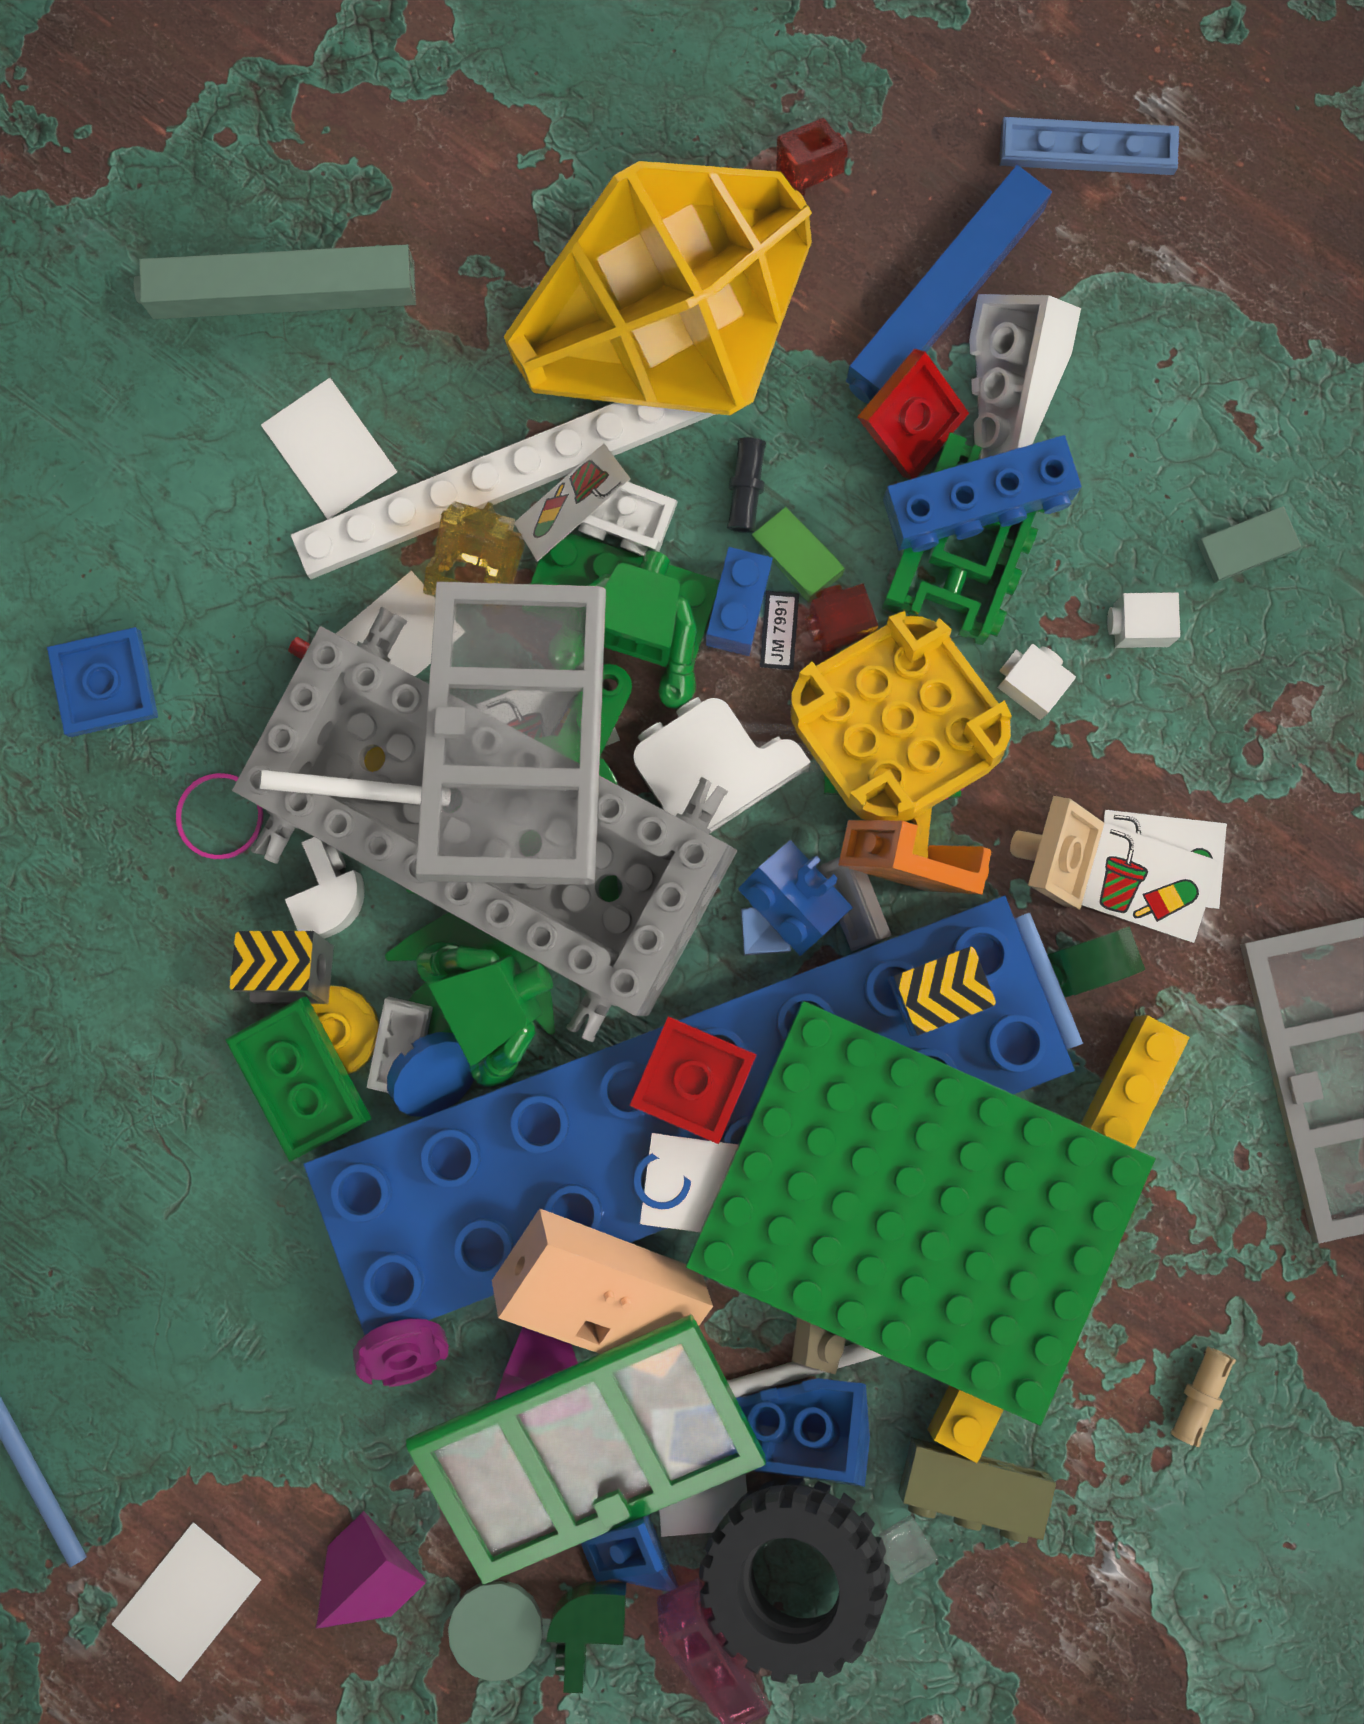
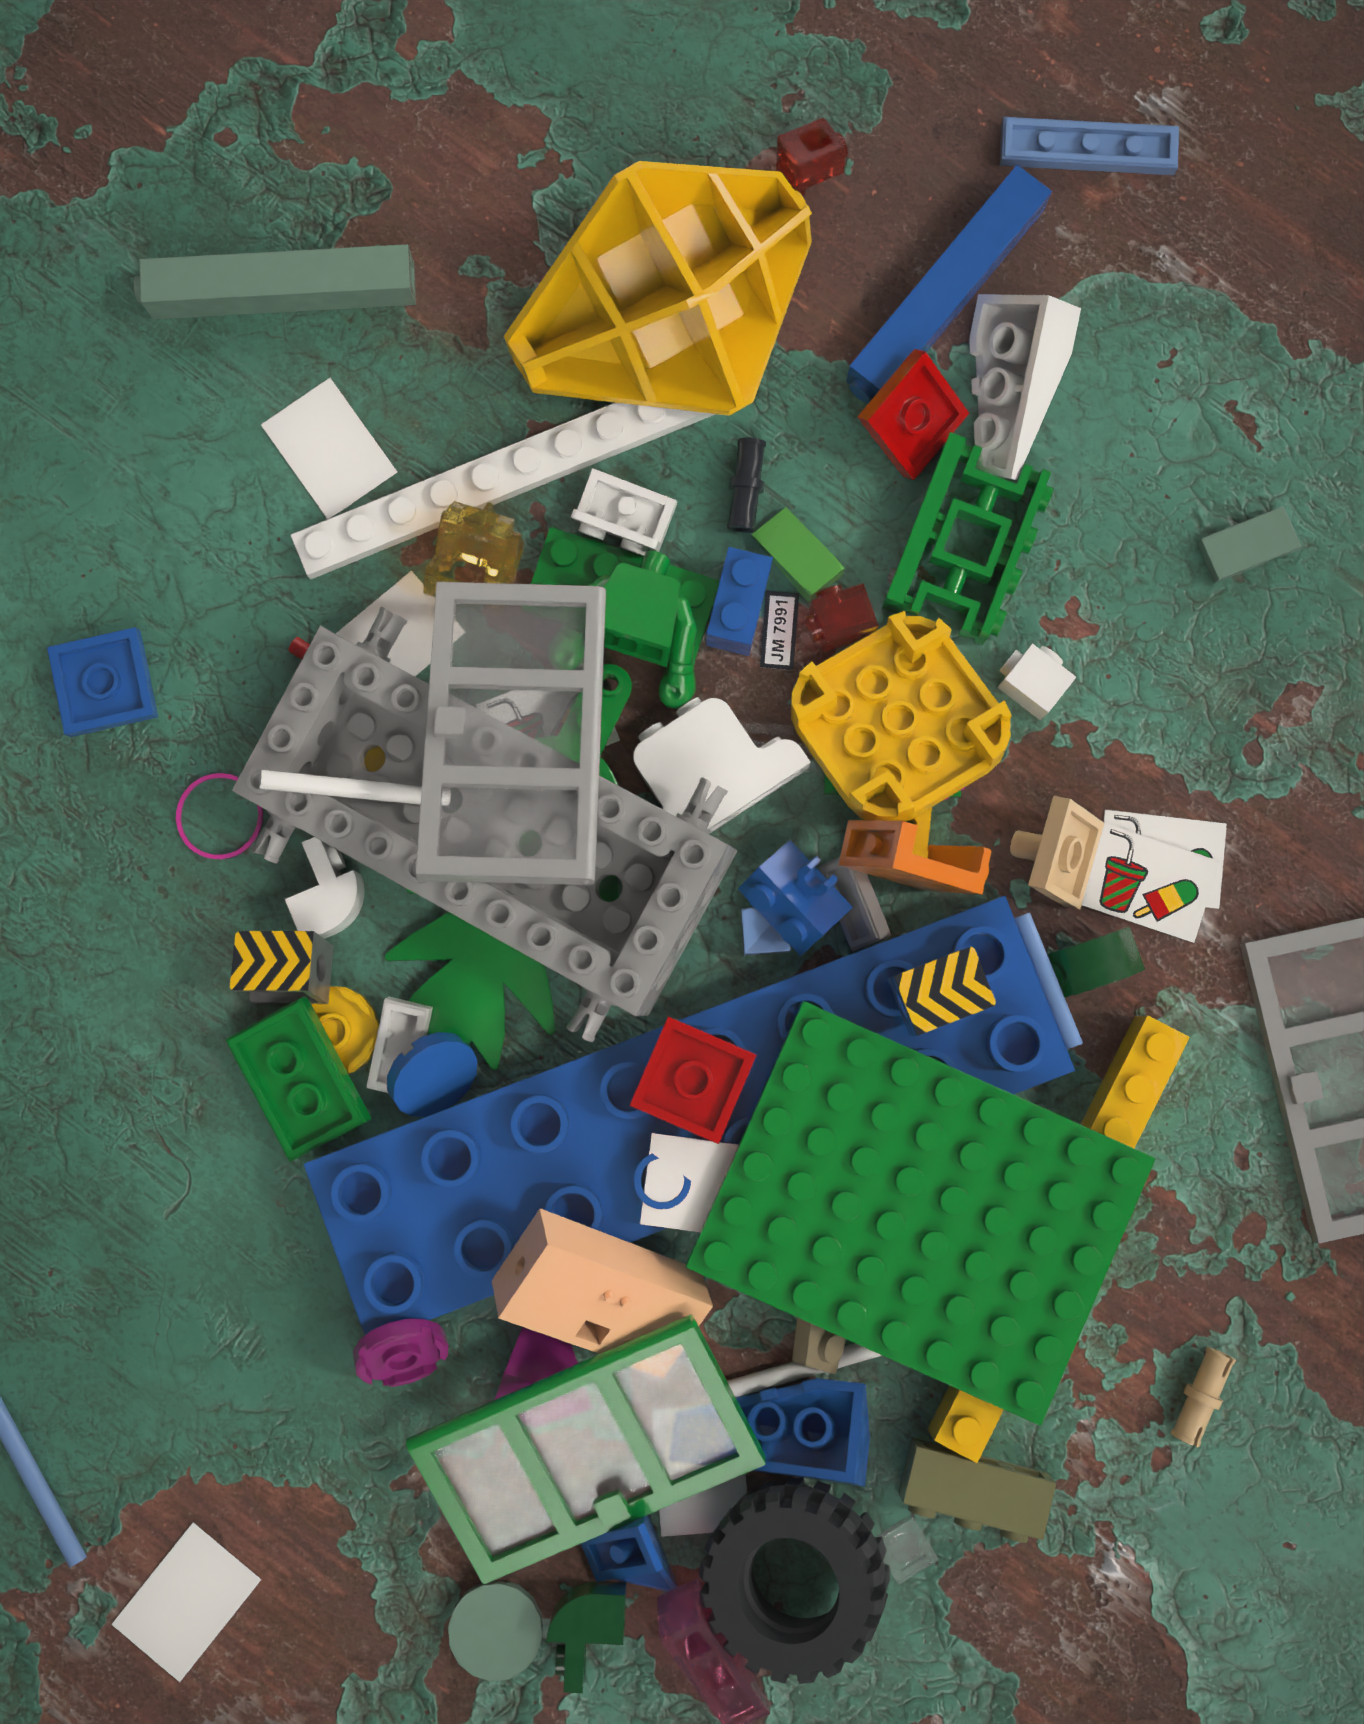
magenta slope [316,1511,427,1629] -> none
green torso [416,941,553,1088] -> none
white sticker [514,443,630,561] -> none
blue brick [883,435,1082,552] -> none
white brick [1107,593,1180,648] -> none

